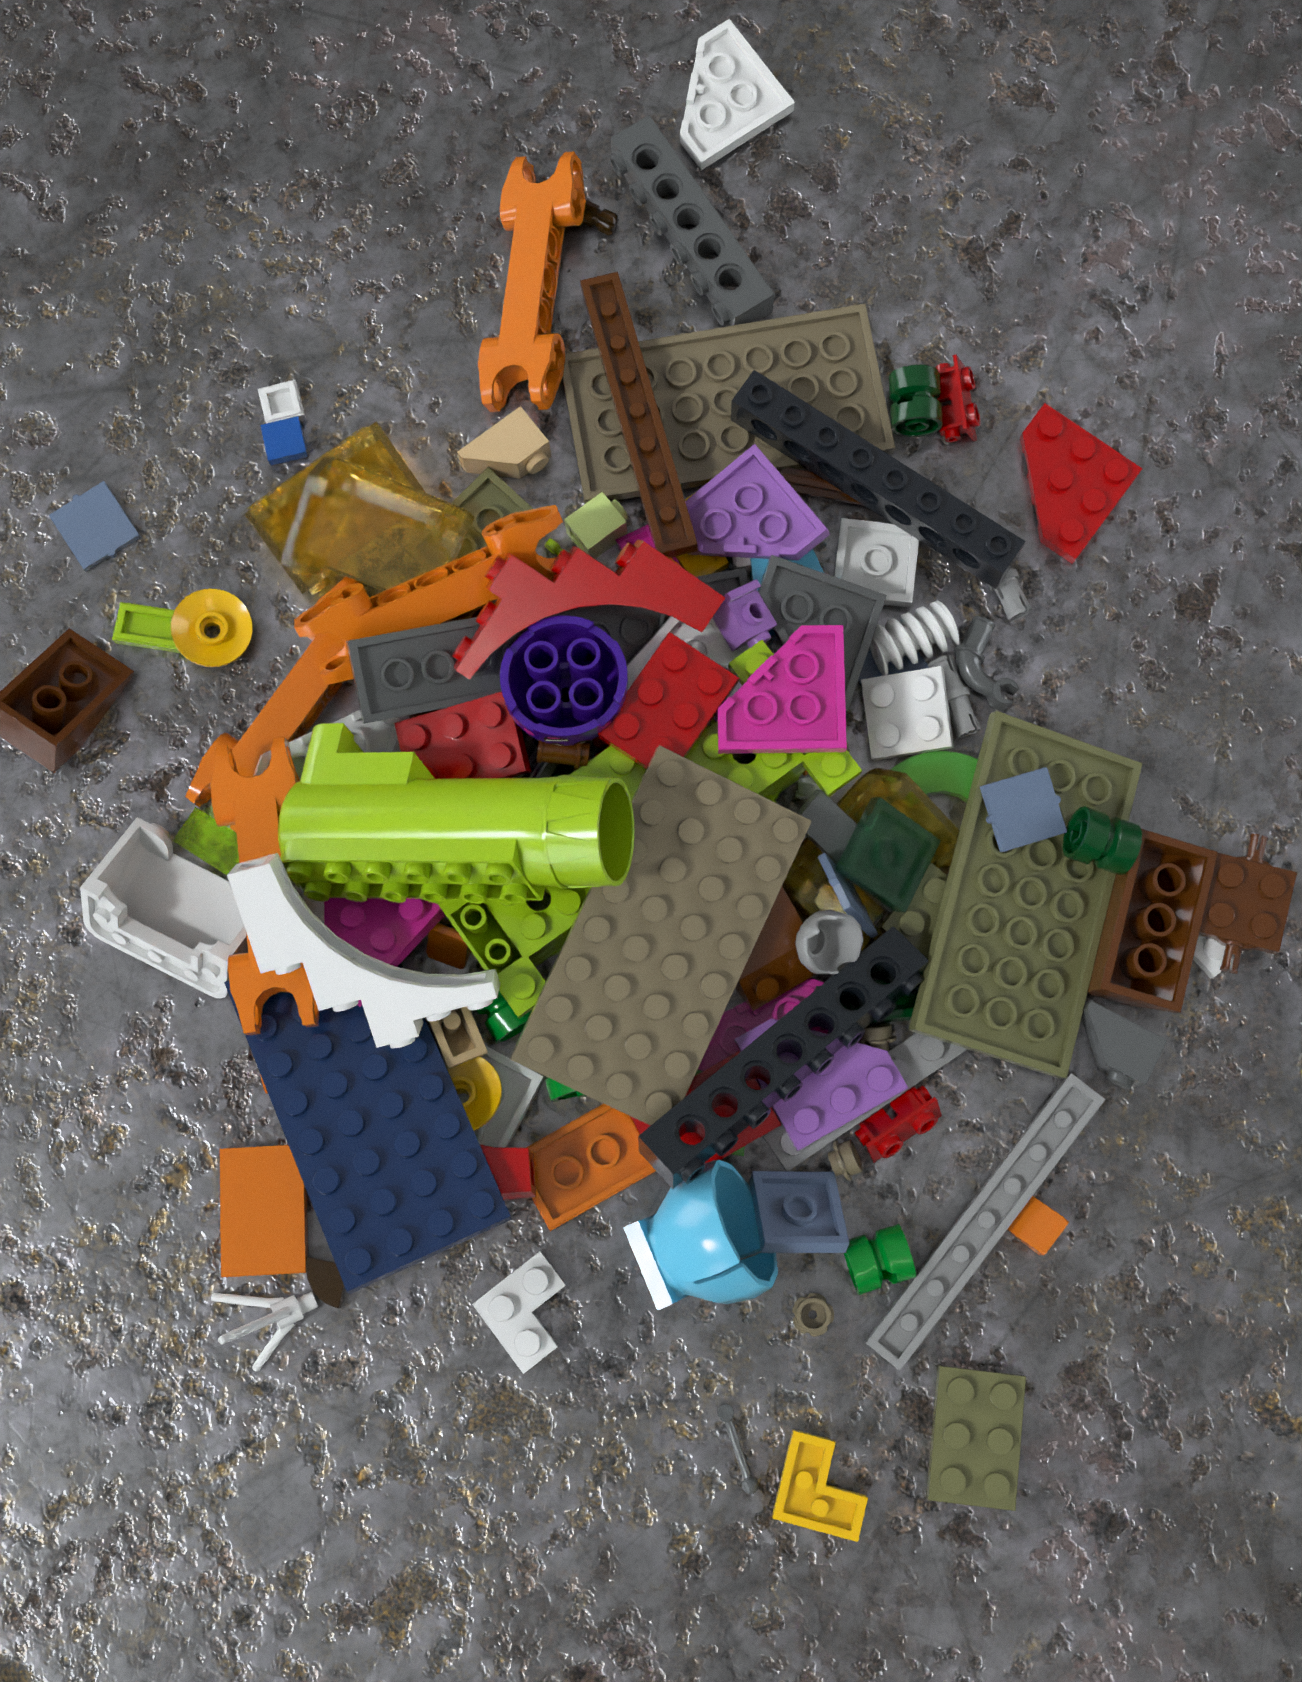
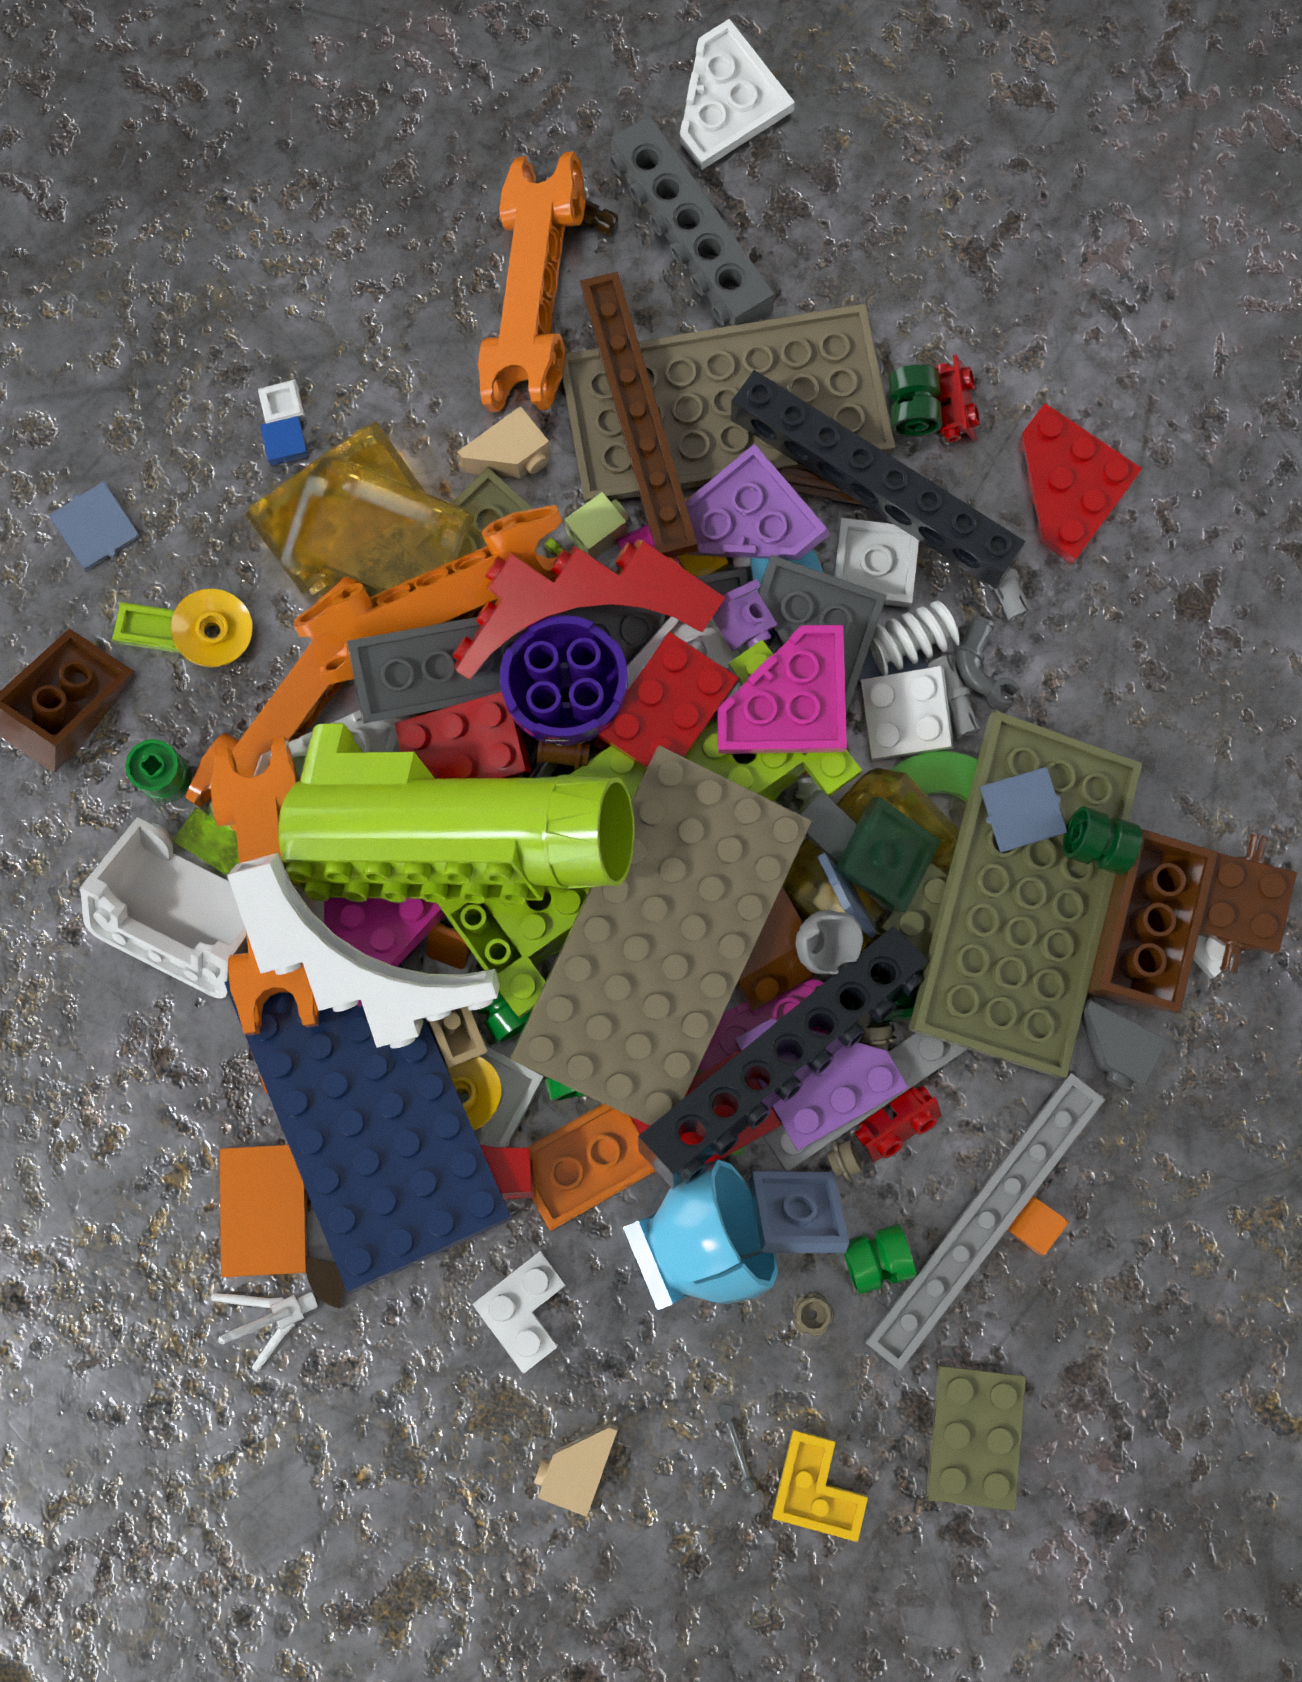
none -> green wheel [125,739,192,803]
none -> tan slope [534,1423,619,1517]

